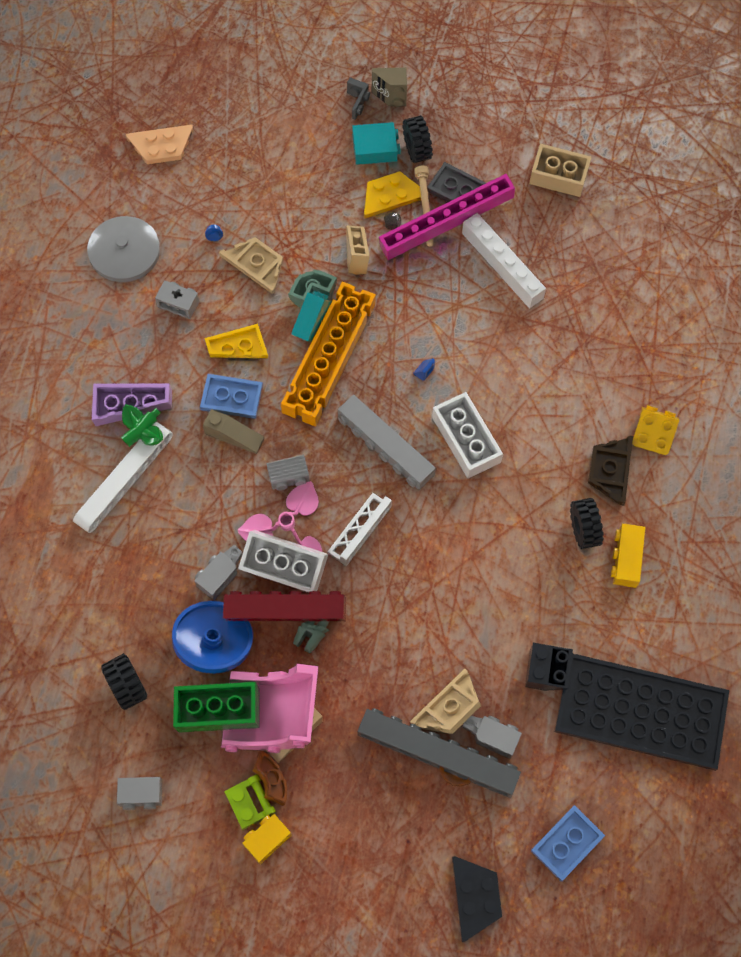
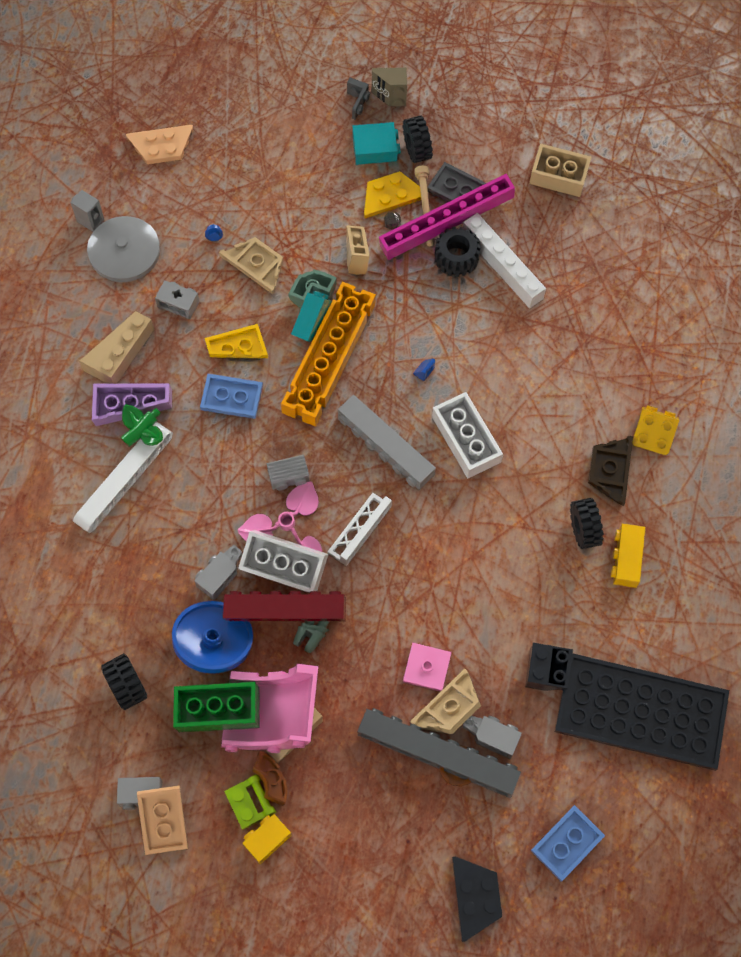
dark tan slope [203,409,264,454] -> none
none -> light grey brick [70,190,105,232]
none -> tan wedge [79,311,154,384]
none -> light nougat plate [137,786,188,855]
none -> bright pink plate [403,643,451,692]
none -> black tyre [434,227,481,277]

